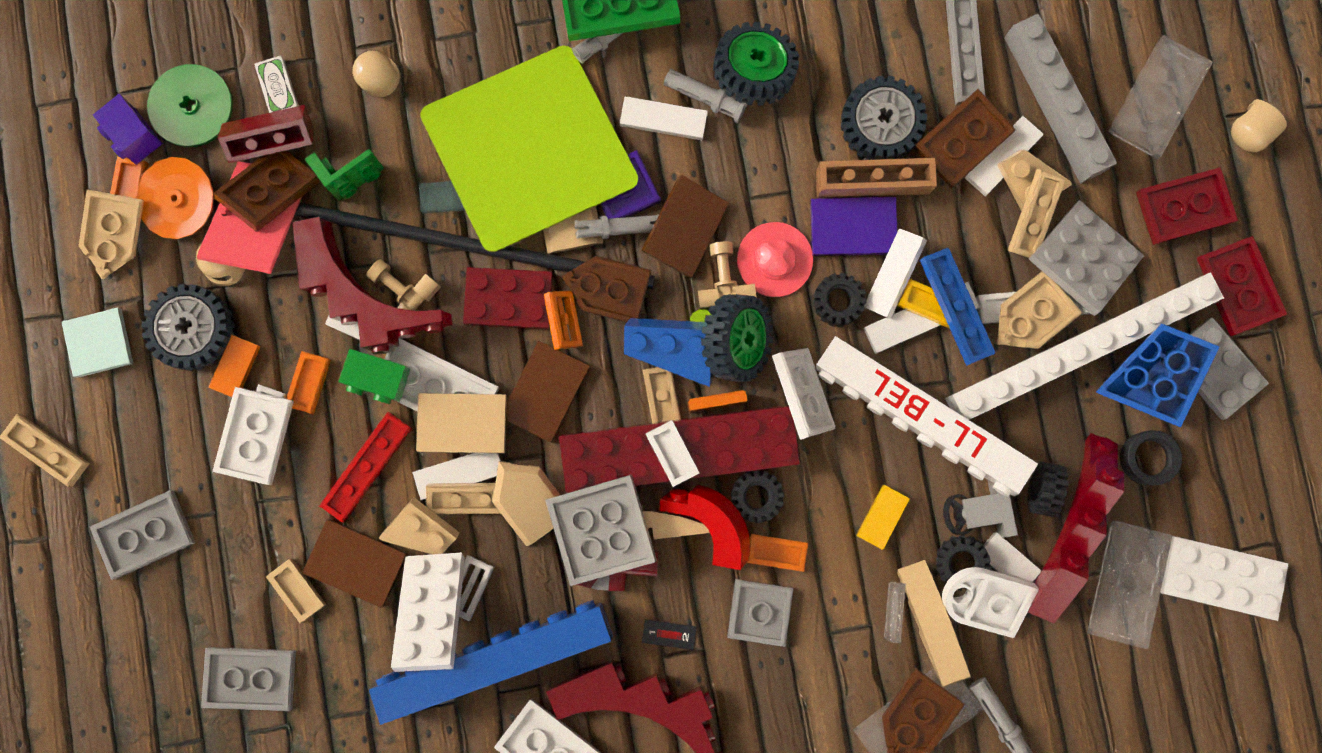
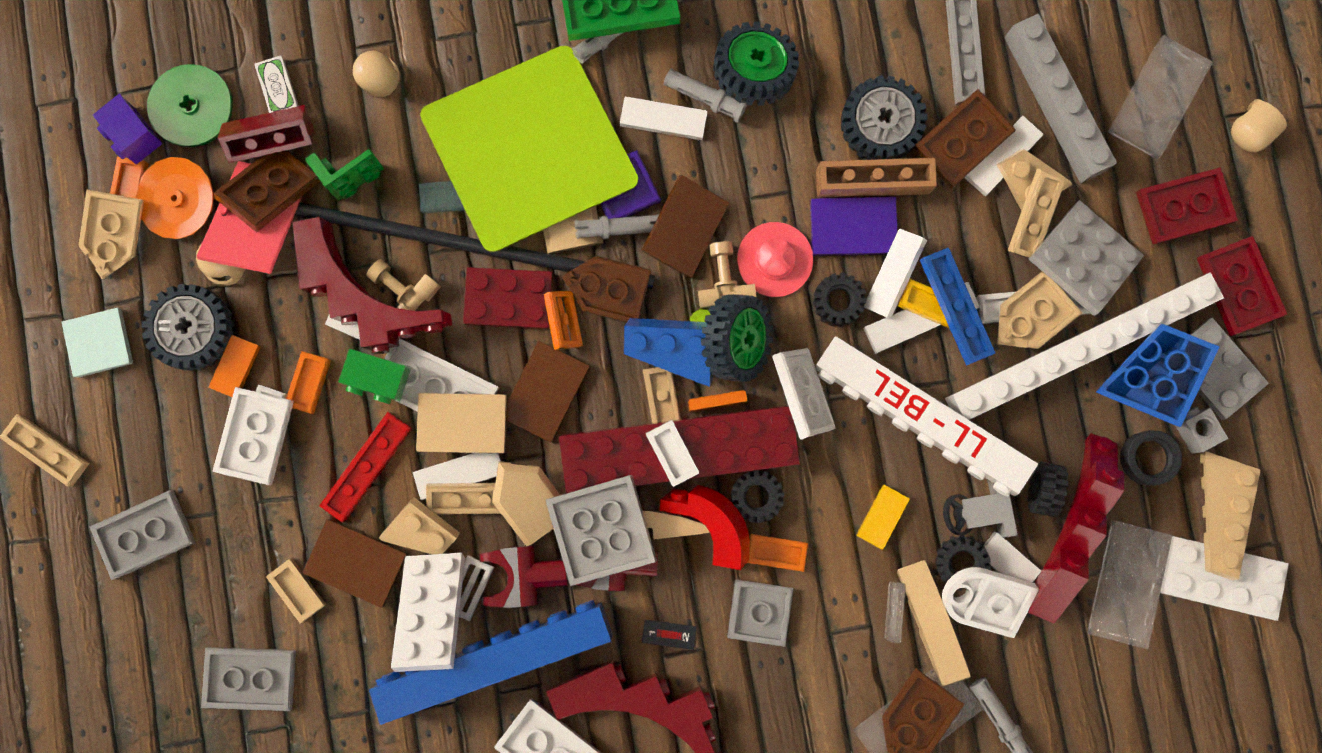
none -> dark red connector [479,546,568,608]
none -> light grey brick [1175,407,1228,454]
none -> tan wing [1200,451,1261,581]

